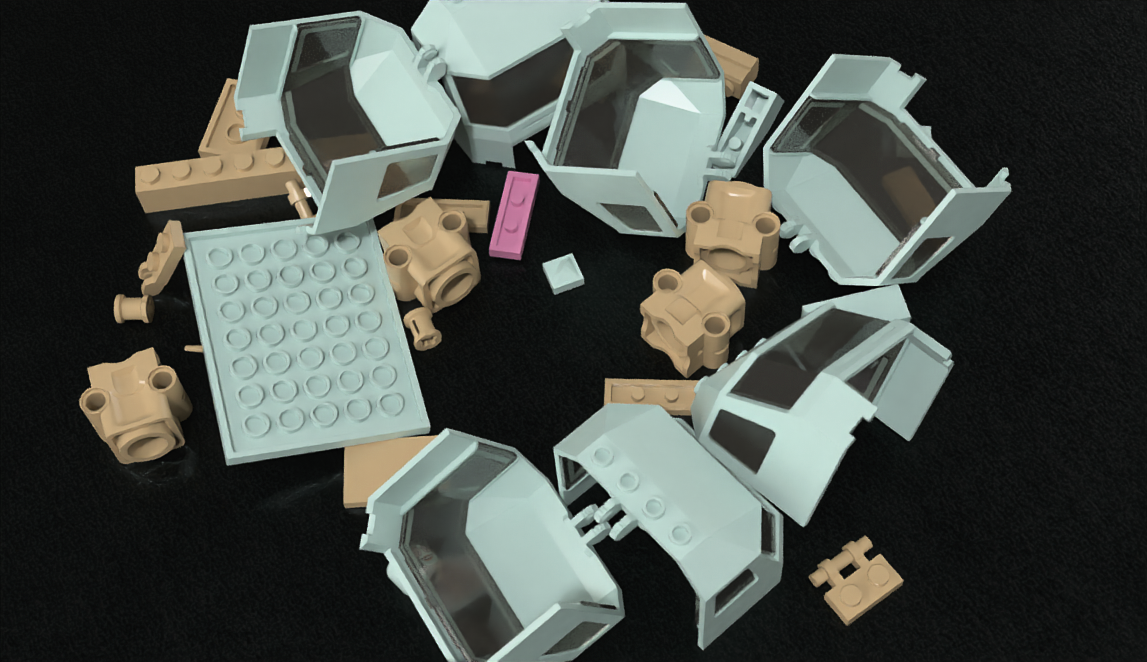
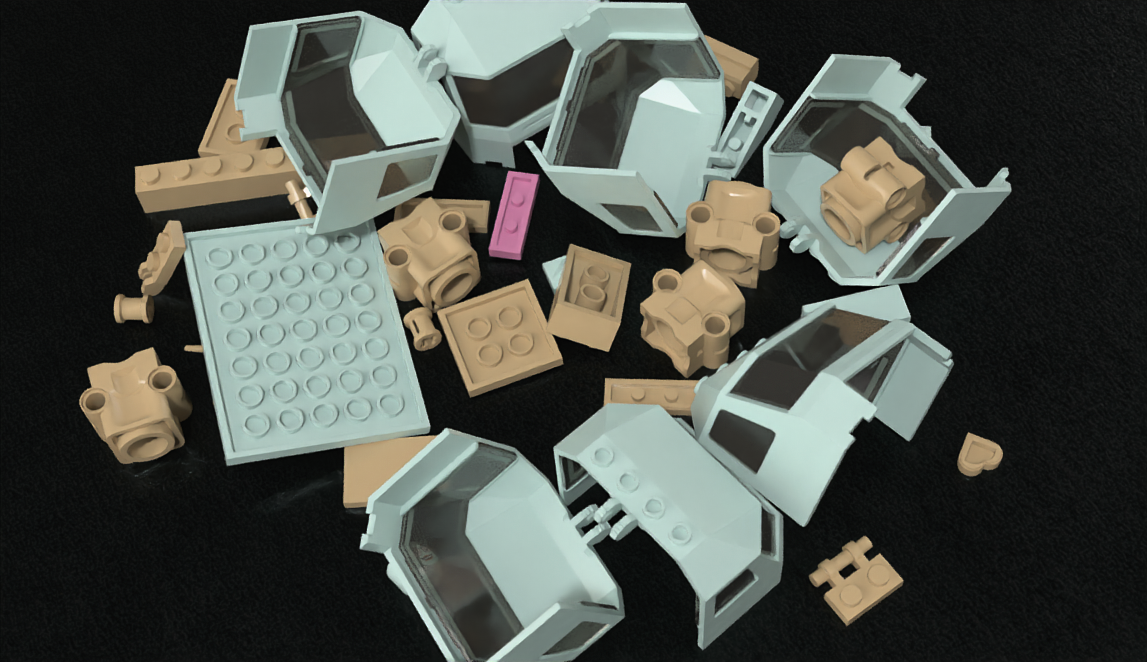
none -> tan plate [437,279,563,398]
none -> tan slope [546,244,631,352]
none -> tan piece [820,136,925,254]
none -> tan tile [957,433,1003,476]

